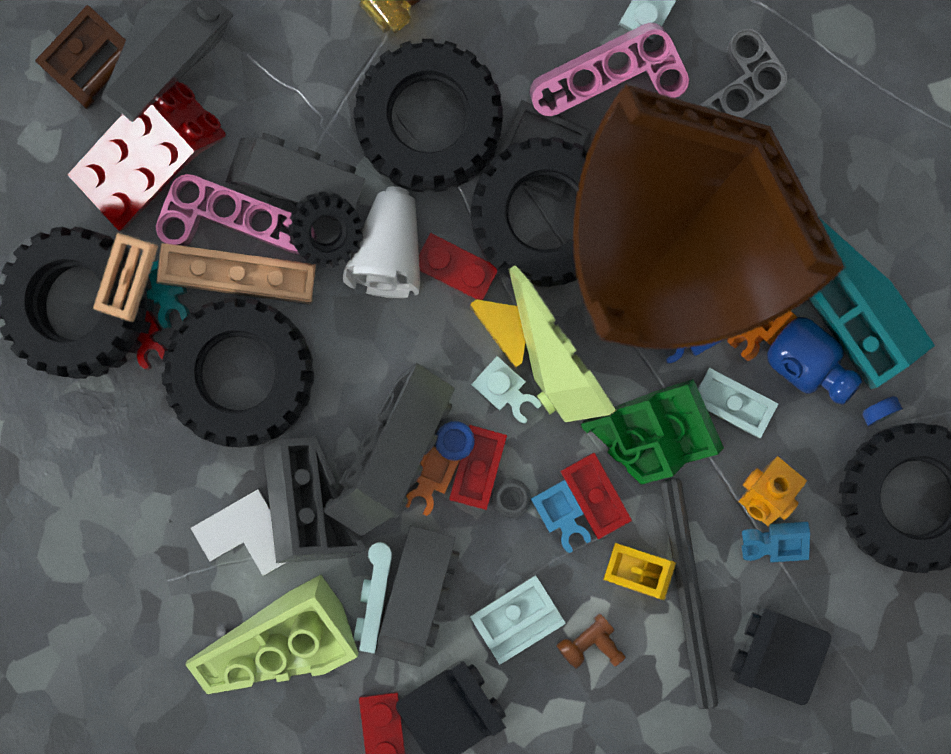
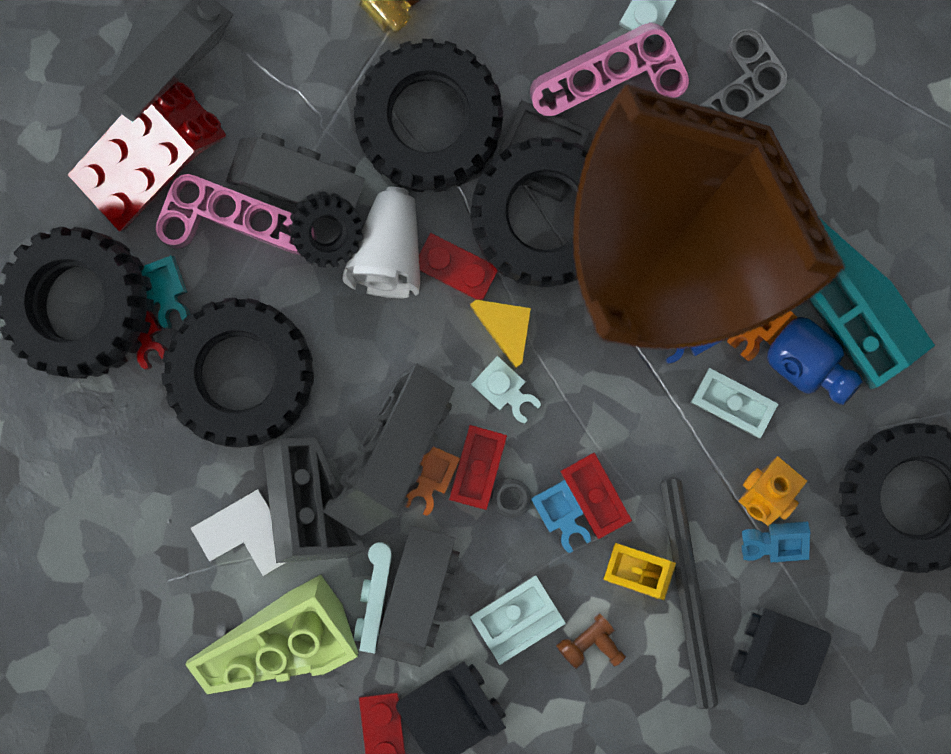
reddish brown plate [35,4,126,109] -> none
light nougat tile [93,233,158,322] -> none
light nougat tile [156,243,316,304] -> none
blue tile [435,421,474,461] -> none
yellowish green wedge [509,265,616,422] -> none
green slope [581,379,724,485] -> none
blue tile [862,396,903,427] -> none

